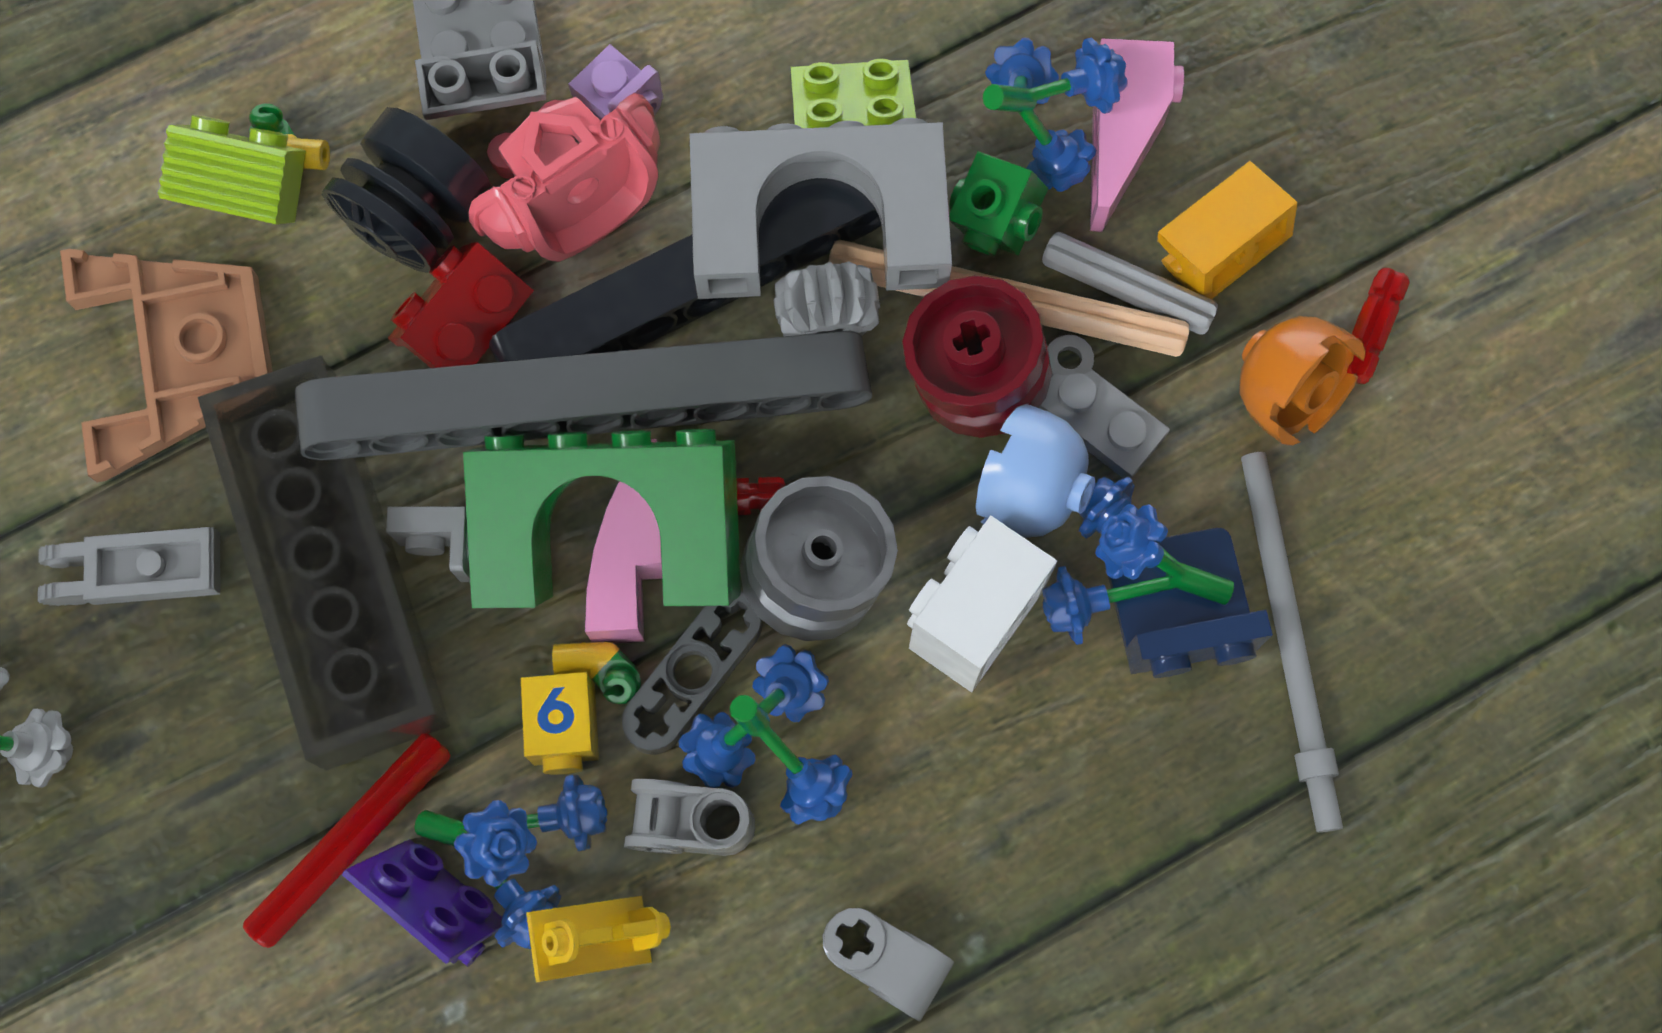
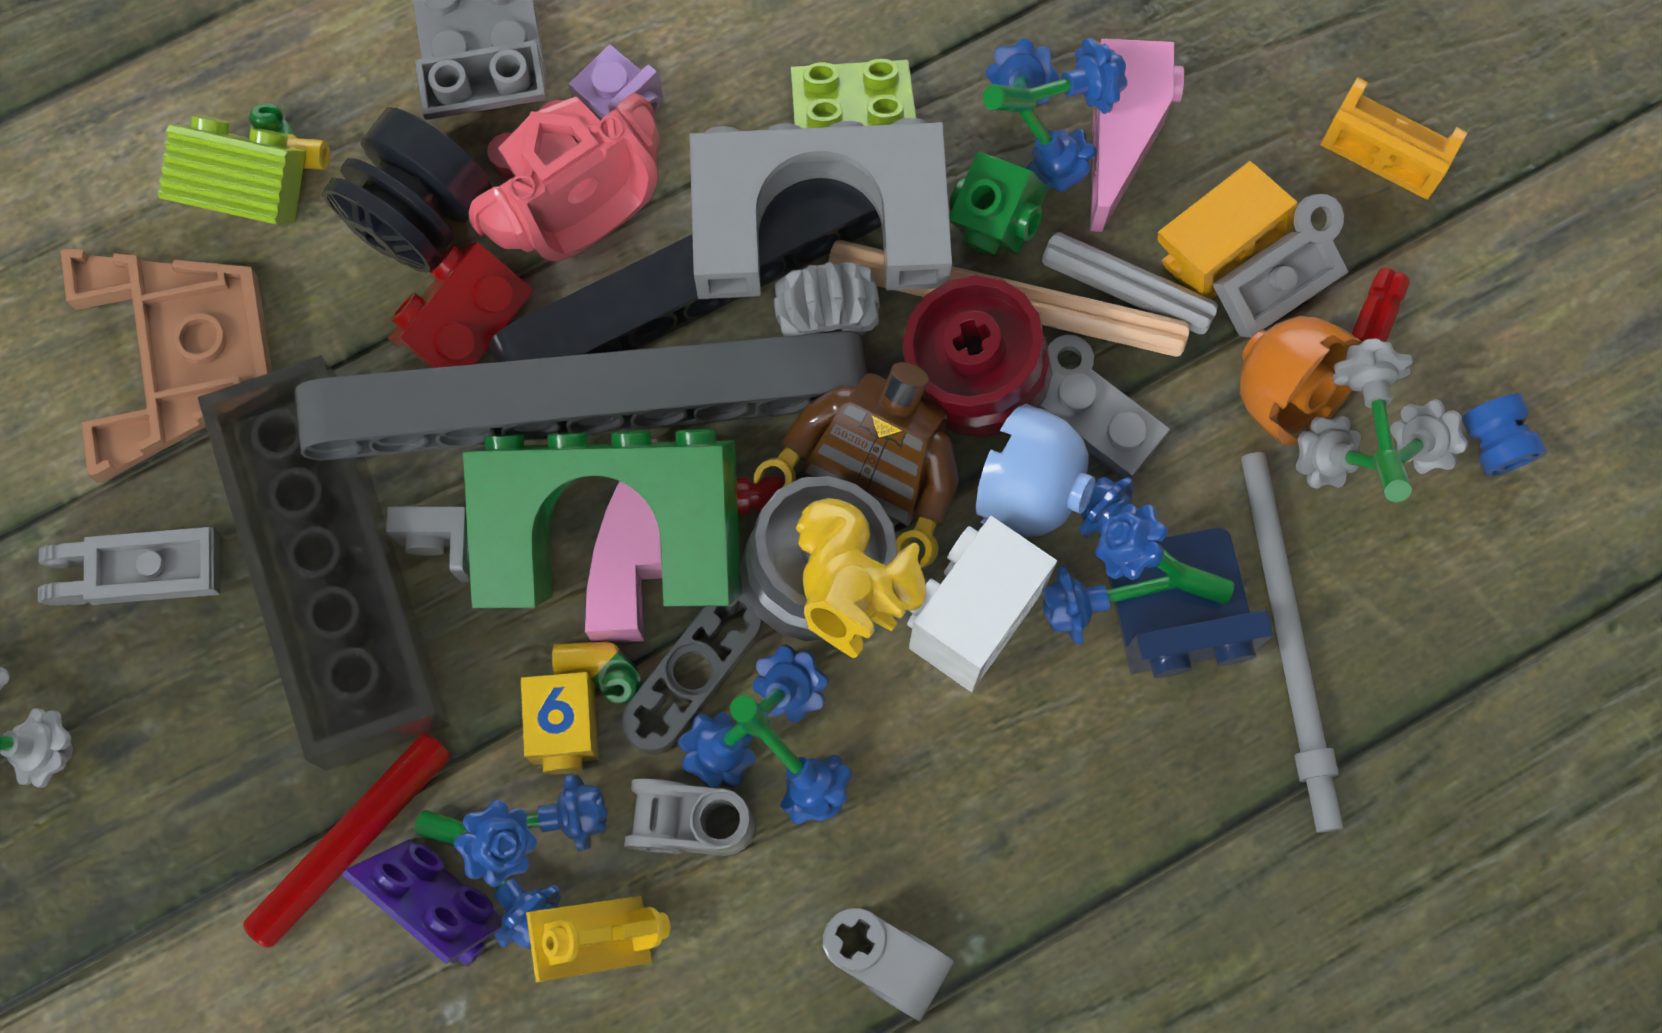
none -> reddish brown torso [754,362,960,568]
none -> yellow animal [796,498,926,658]
none -> light grey hinge [1212,194,1348,338]
none -> light grey plant [1296,339,1468,502]
none -> light orange hinge [1320,77,1467,200]
none -> blue wheel [1462,393,1547,477]

